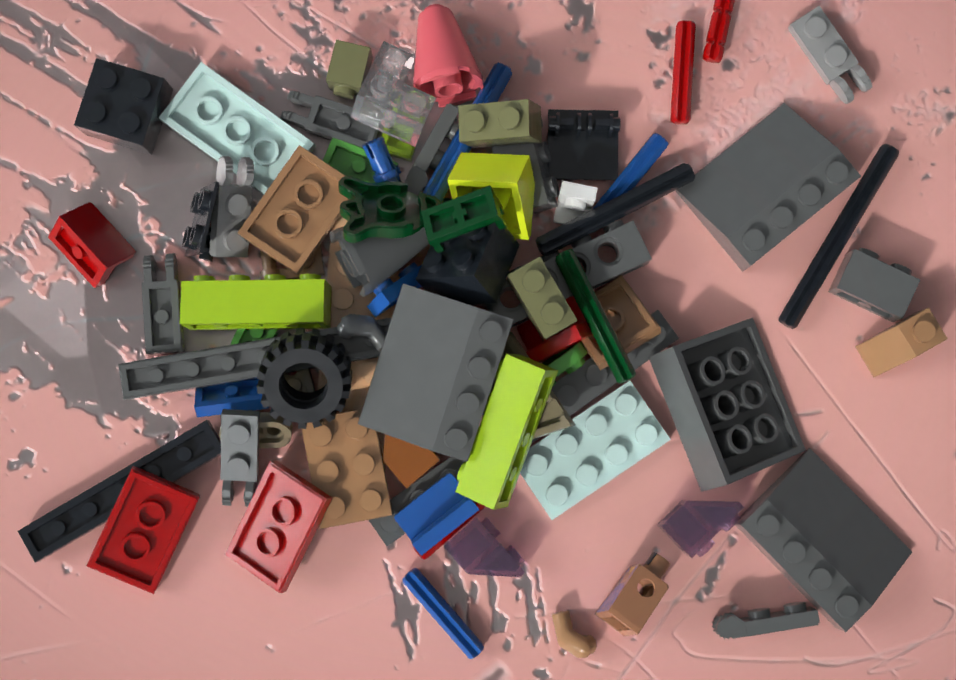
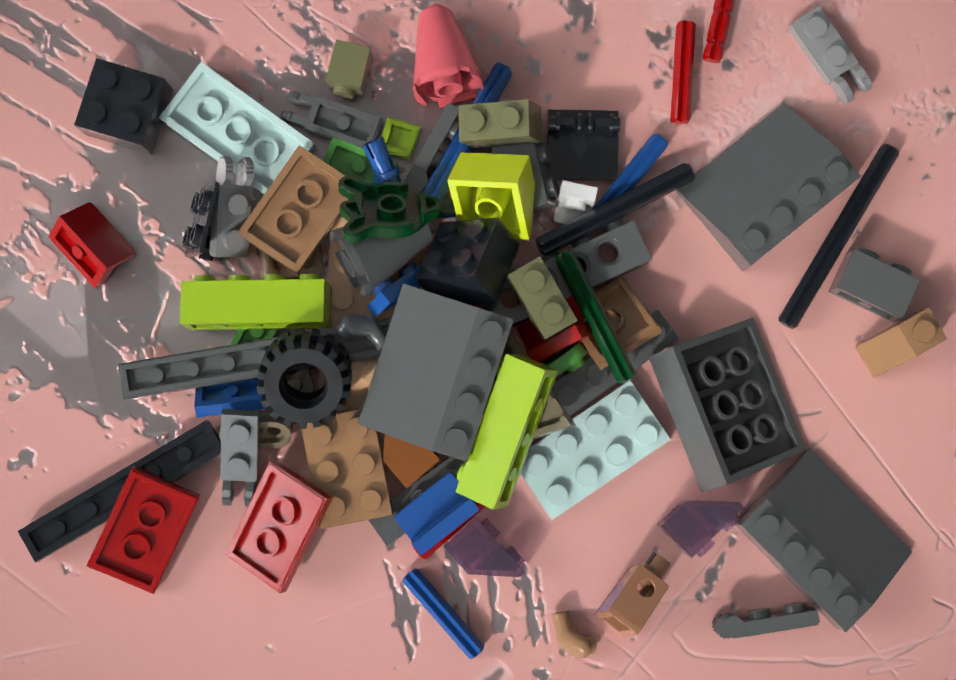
dark grey hinge [141,253,185,355] -> none
clear brick [350,41,437,147] -> none
dark green hinge [421,185,507,253] -> none

